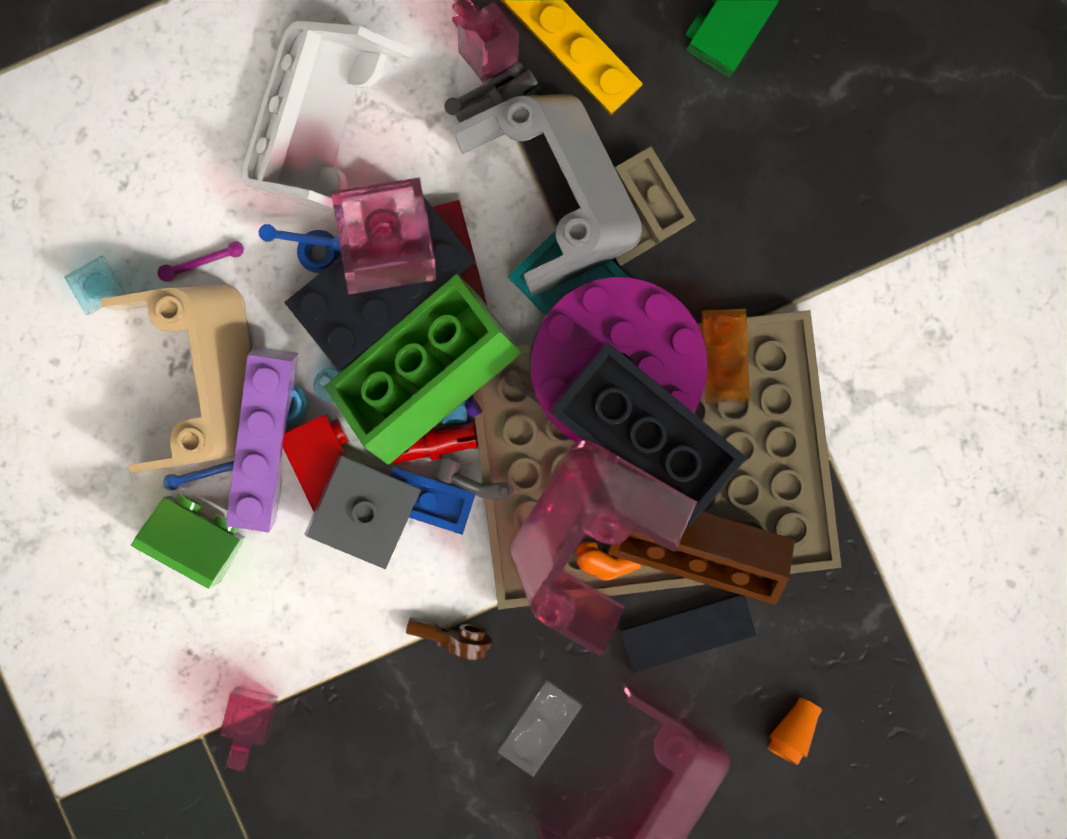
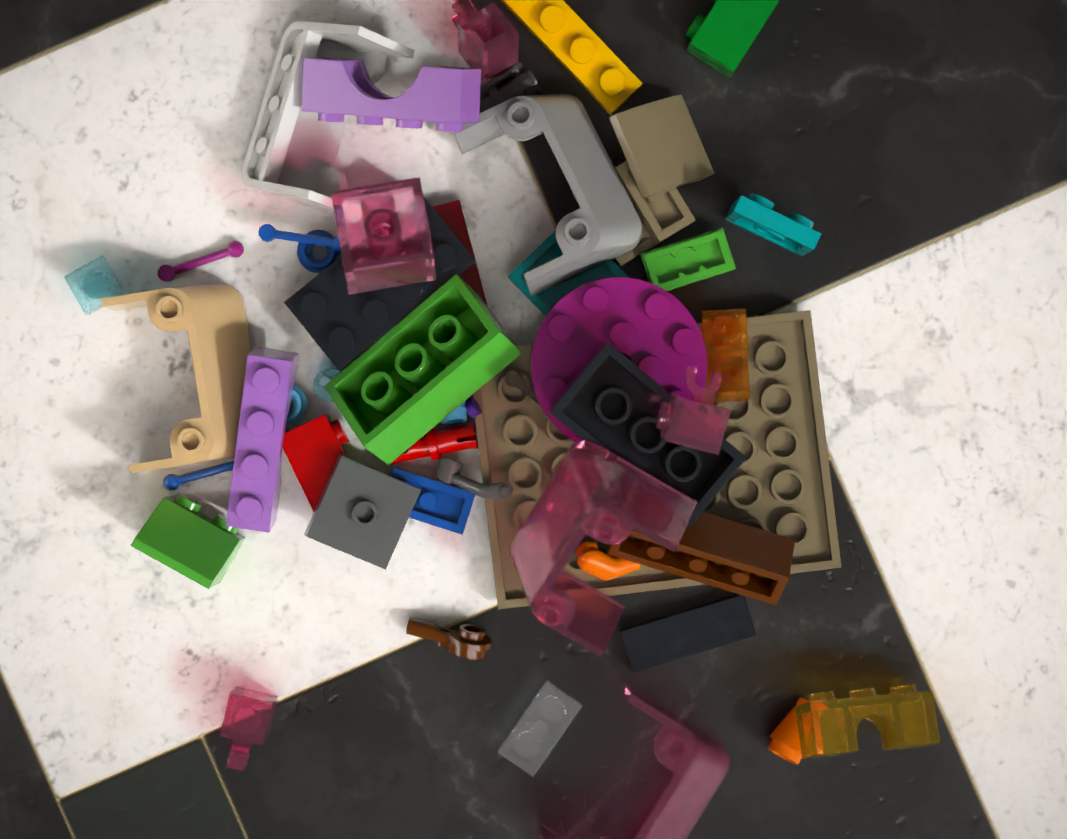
none -> medium lavender arch [302,58,481,132]
none -> dark tan slope [609,94,715,198]
none -> bright green plate [640,228,736,291]
none -> clear pink brick [656,365,731,455]
none -> teal plate [725,193,821,256]
none -> clear yellow arch [795,684,940,759]

